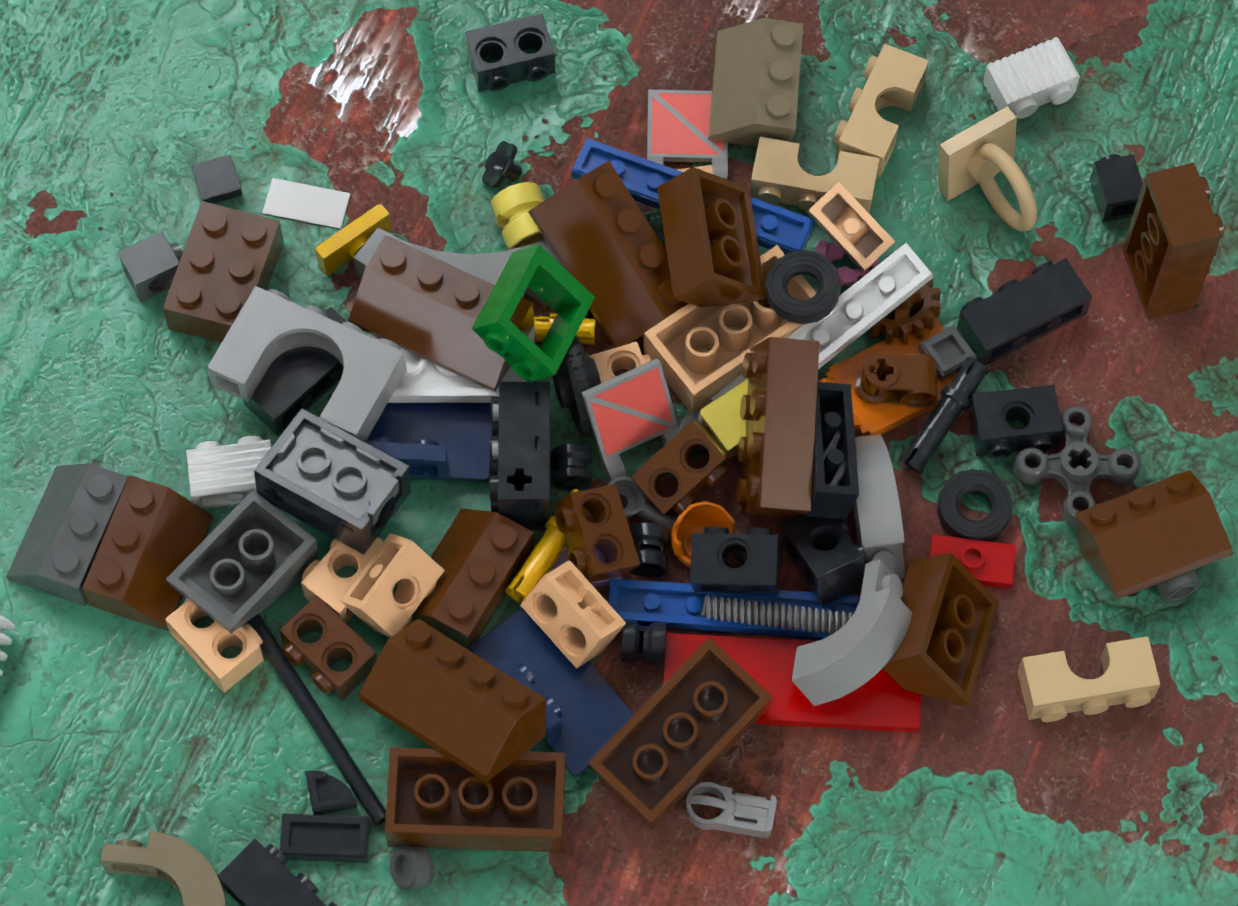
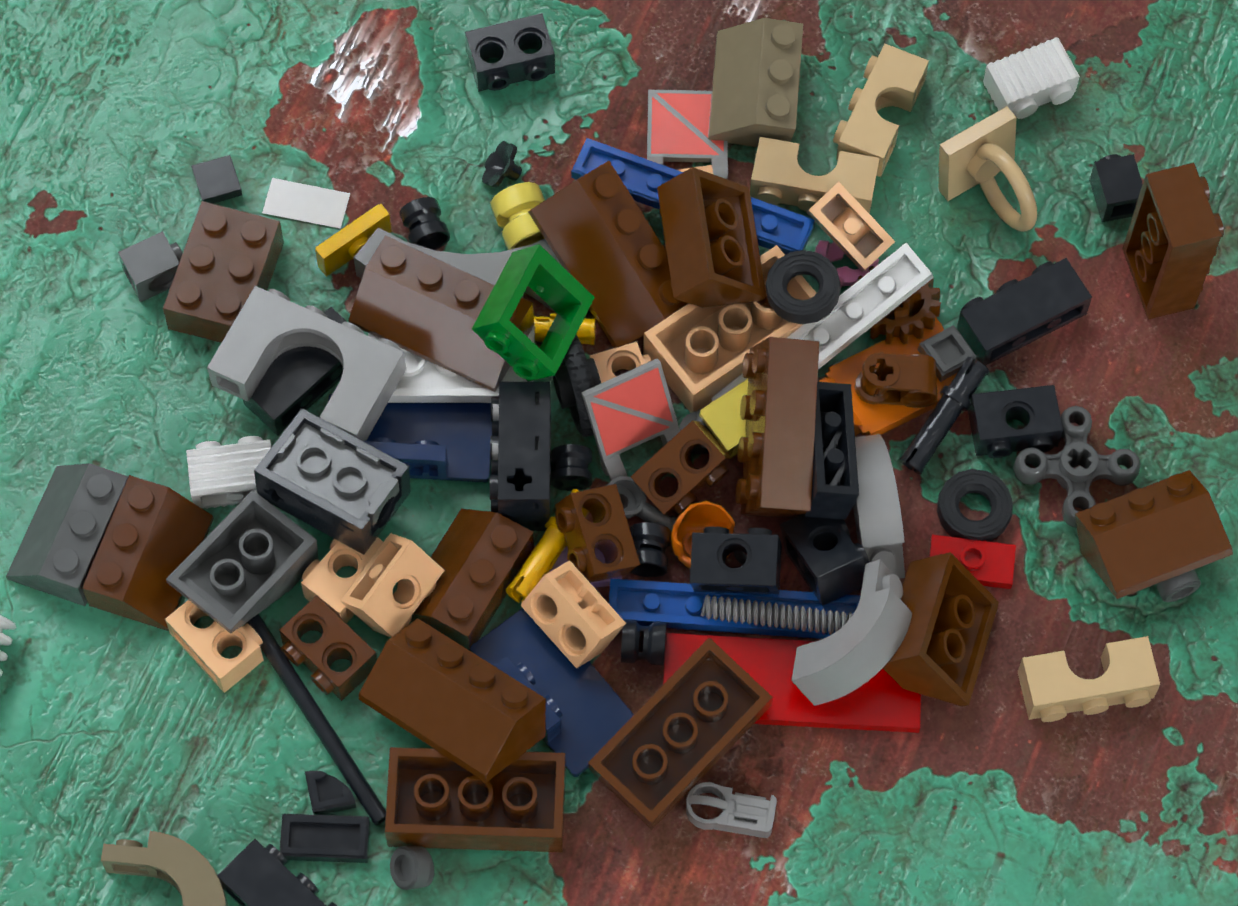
none -> black wheel [399,197,450,250]

